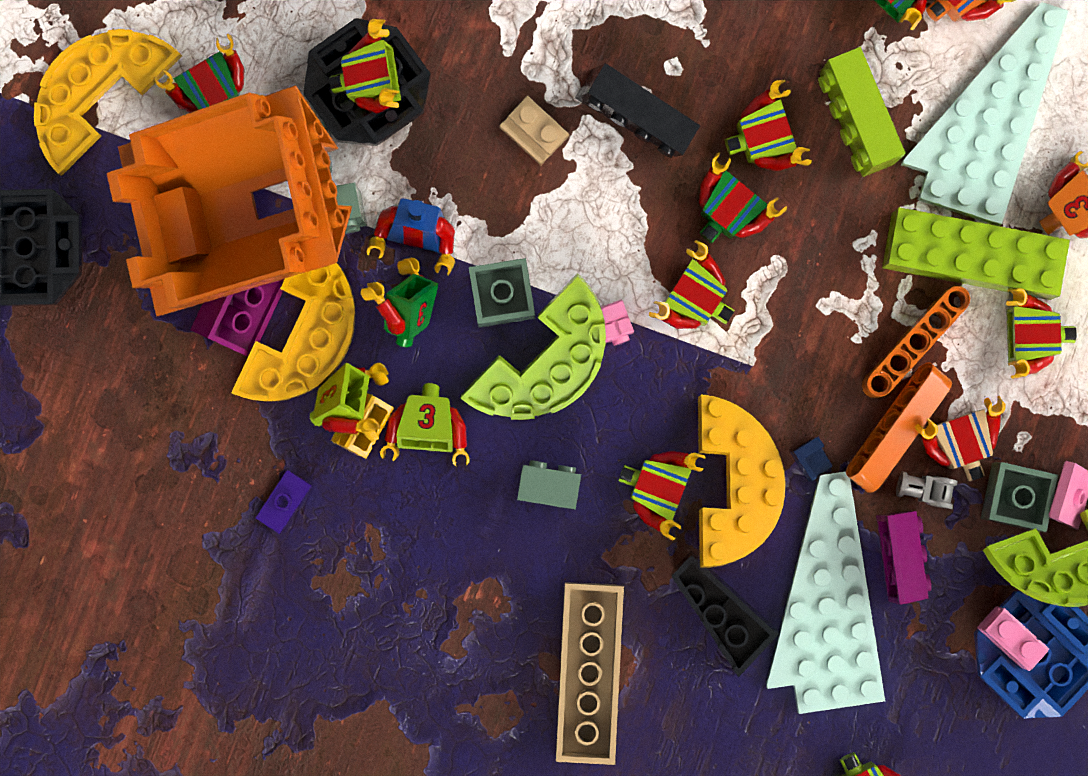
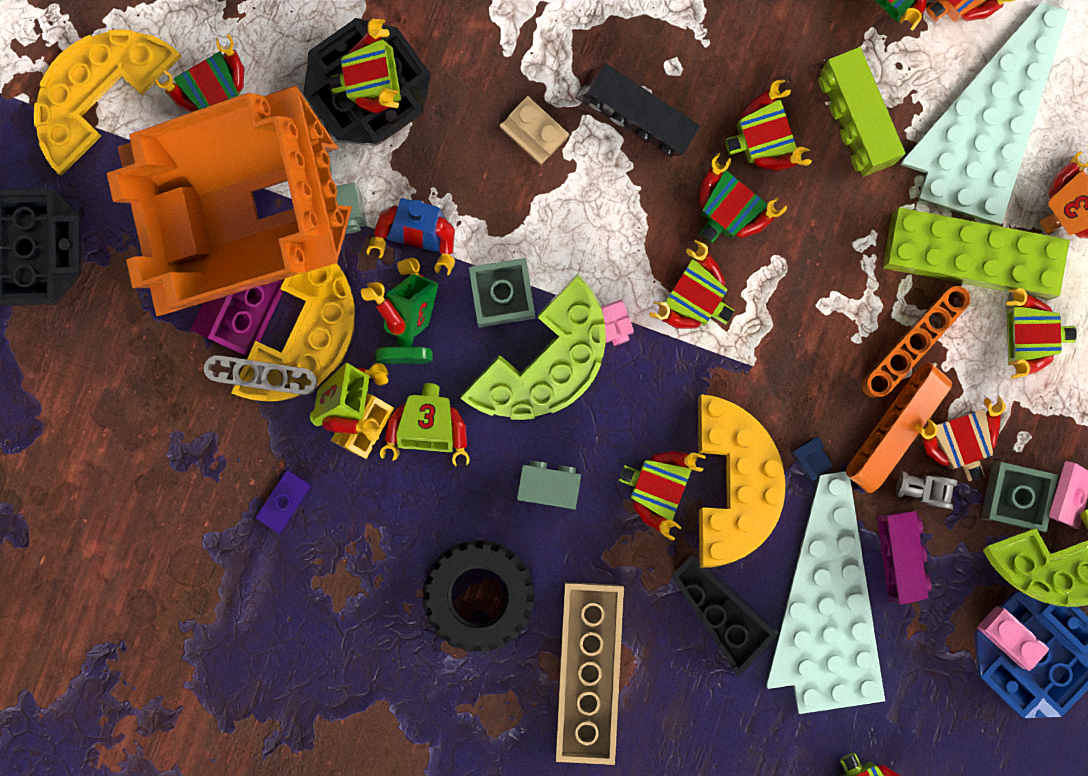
none -> light grey beam [204,356,318,395]
none -> green tile [375,347,433,364]
none -> black tyre [422,540,534,653]

